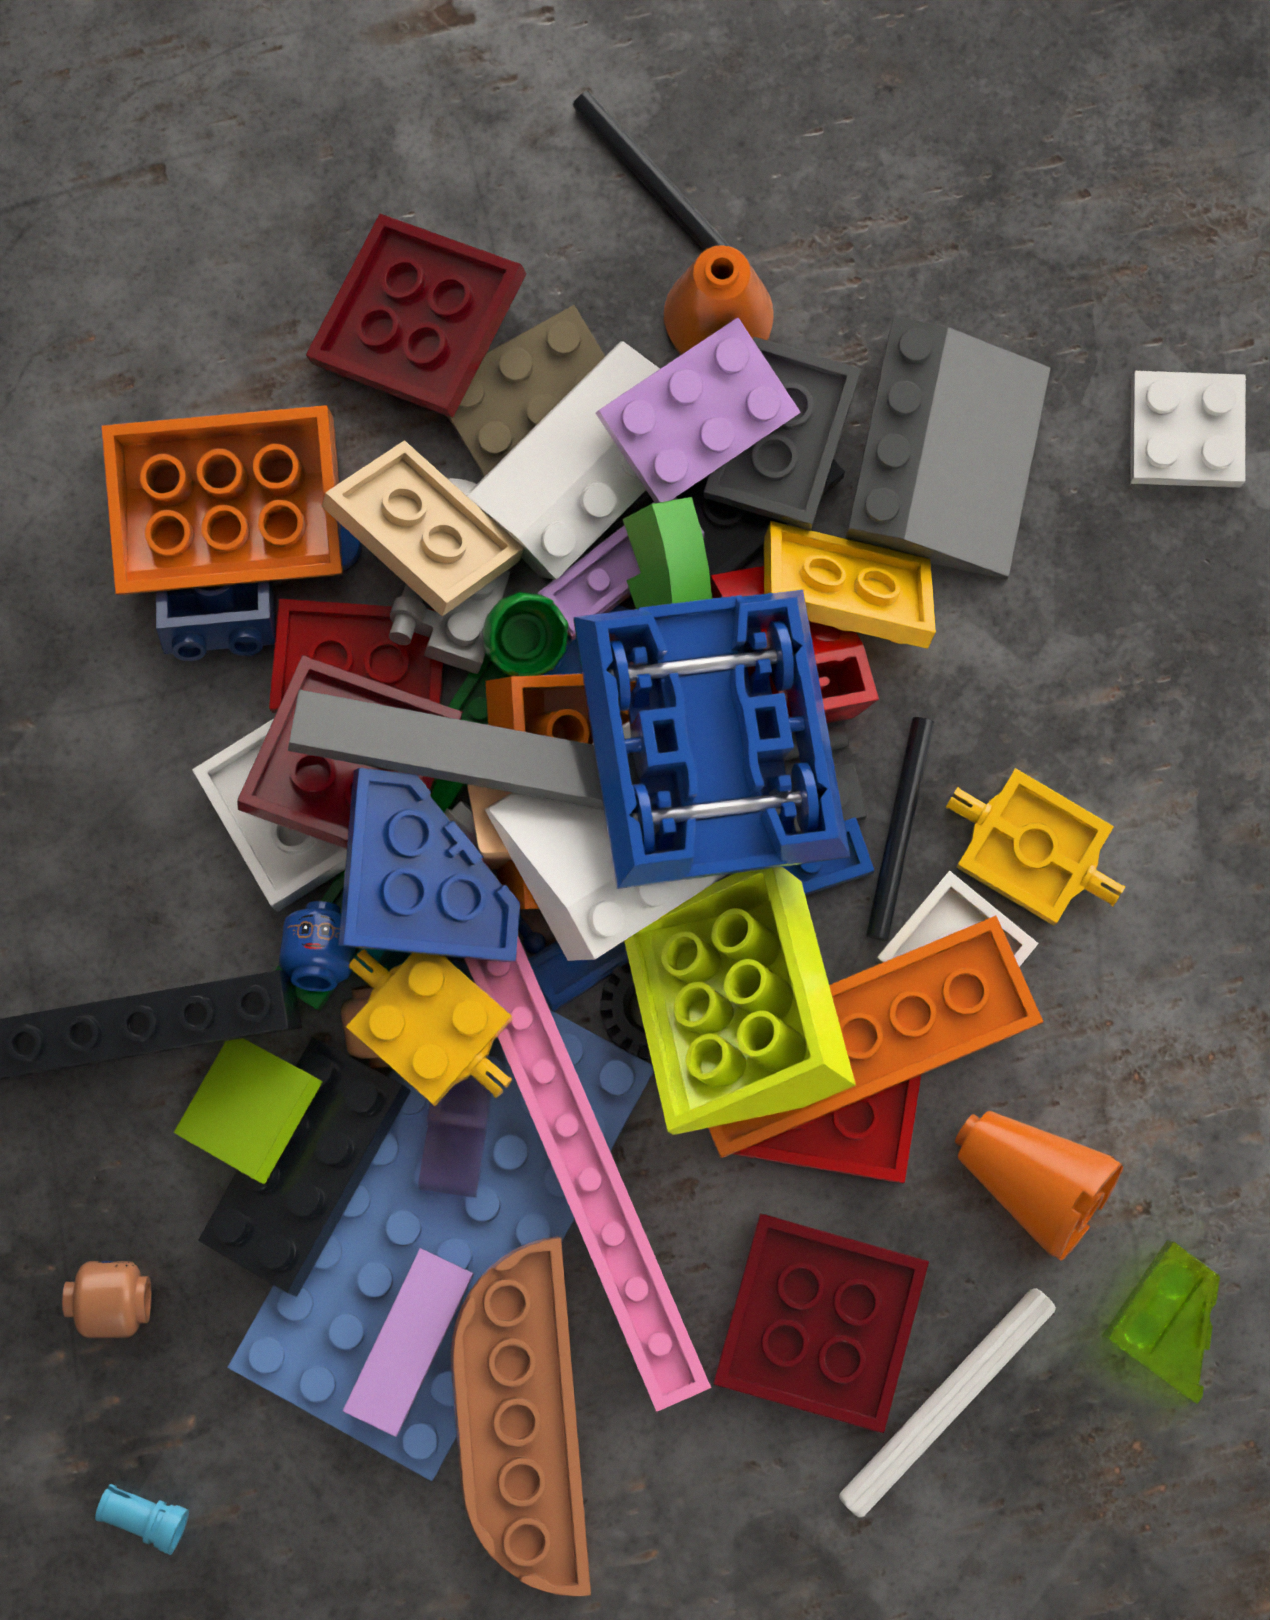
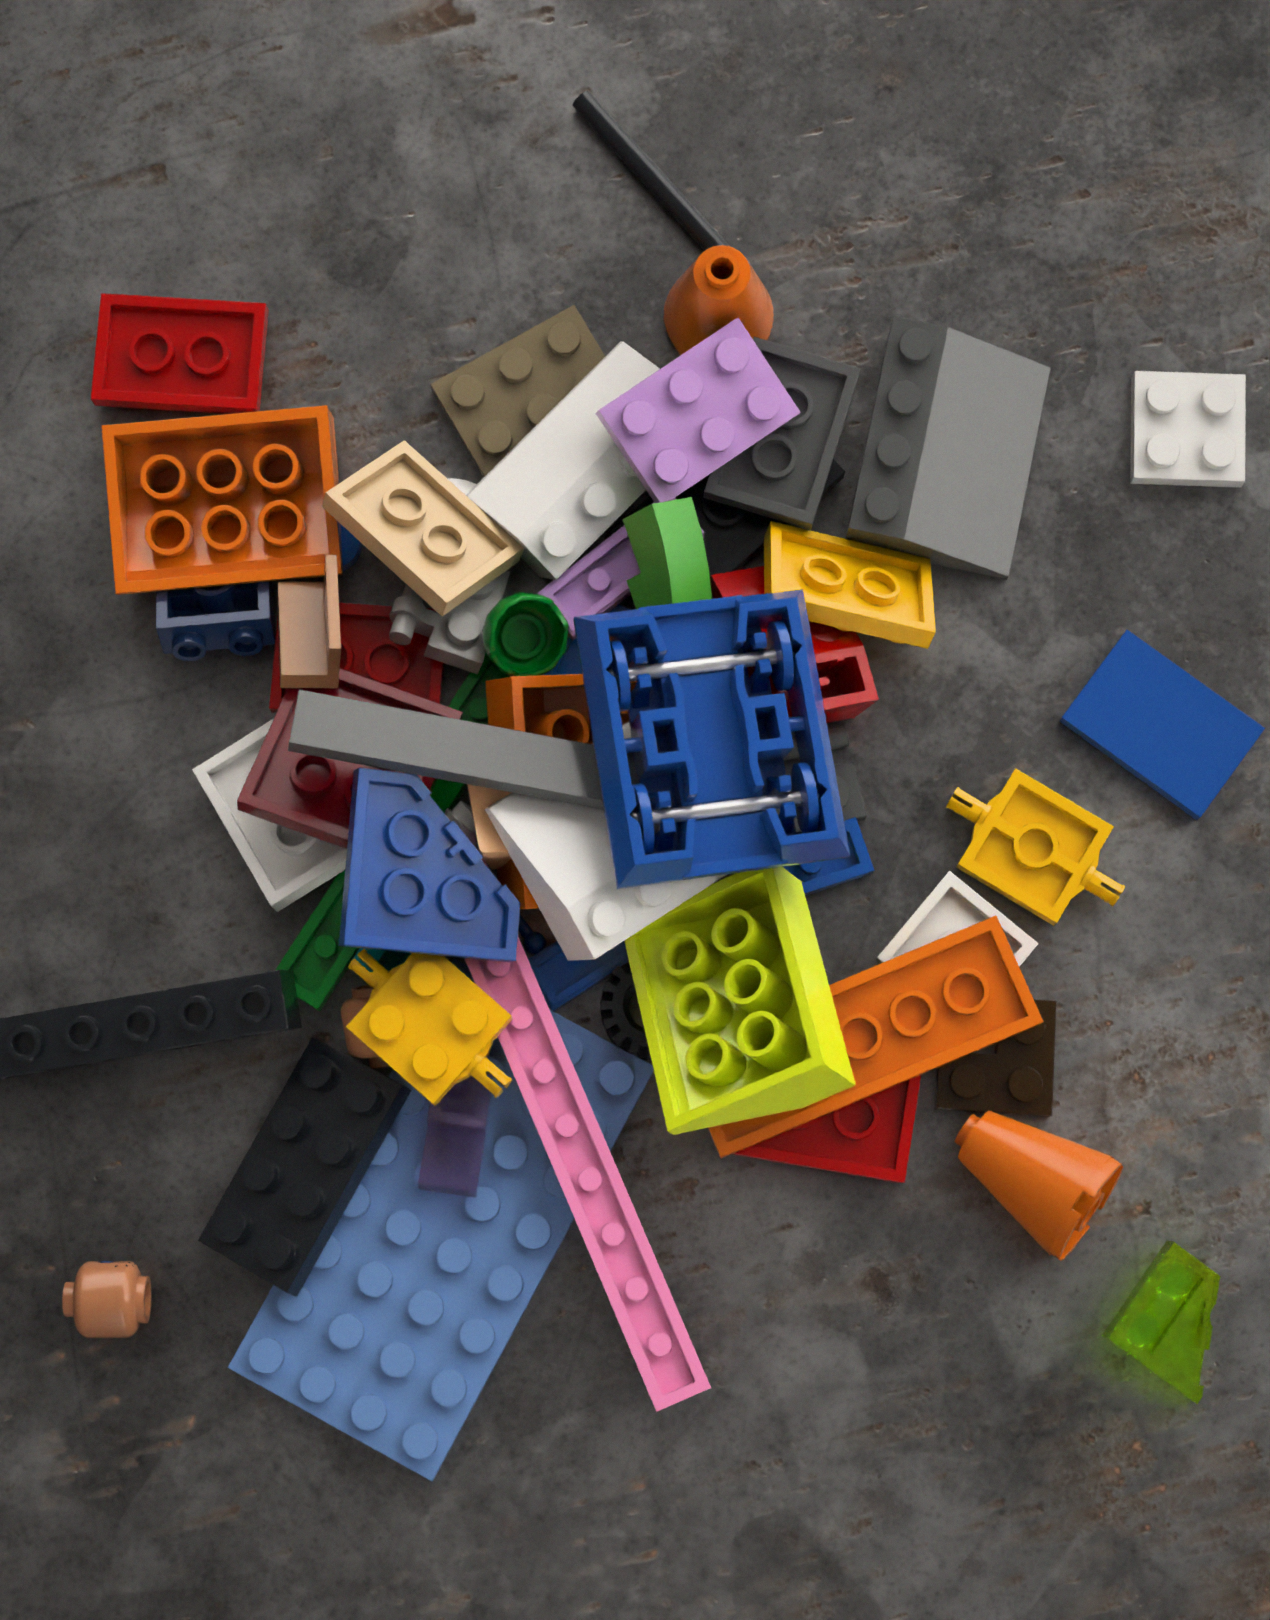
medium azure pin [95,1484,189,1555] -> none
lime tile [173,1038,322,1184] -> none
blue head [279,901,356,992] -> none
dark red plate [306,213,527,418] -> none
lavender tile [343,1248,474,1437] -> none
nougat plate [451,1236,591,1596] -> none
dark red plate [713,1213,929,1433] -> none
white axle [839,1288,1056,1518] -> none
black bar [866,717,935,941] -> none
none -> red plate [91,293,269,414]
none -> medium nougat panel [277,555,341,688]
none -> dark brown plate [935,999,1057,1117]
none -> blue tile [1059,630,1265,820]

